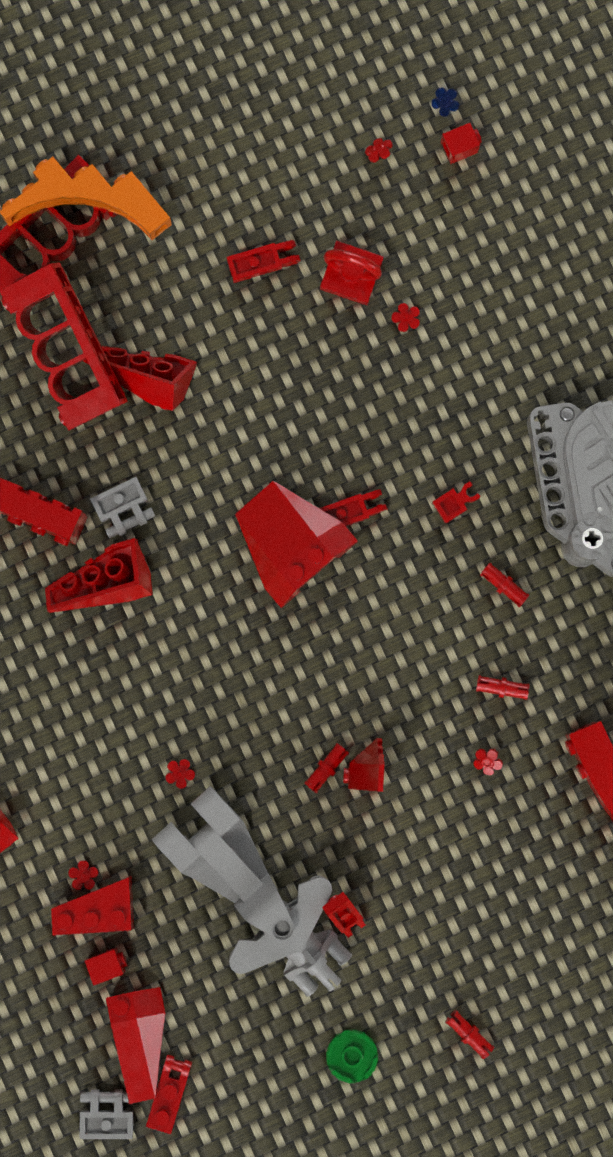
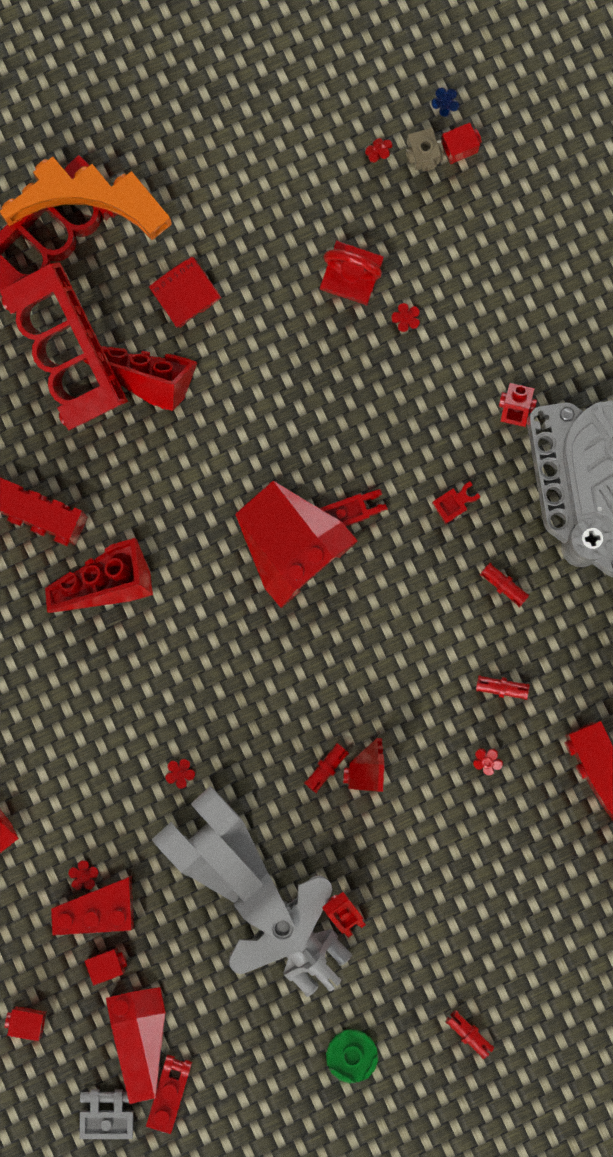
light grey plate [90,477,155,538] -> none
red hinge [226,240,301,283] -> none
none -> red brick [5,1006,47,1041]
none -> red slope [149,257,222,328]
none -> dark tan brick [405,128,444,171]
none -> red brick [499,383,537,427]

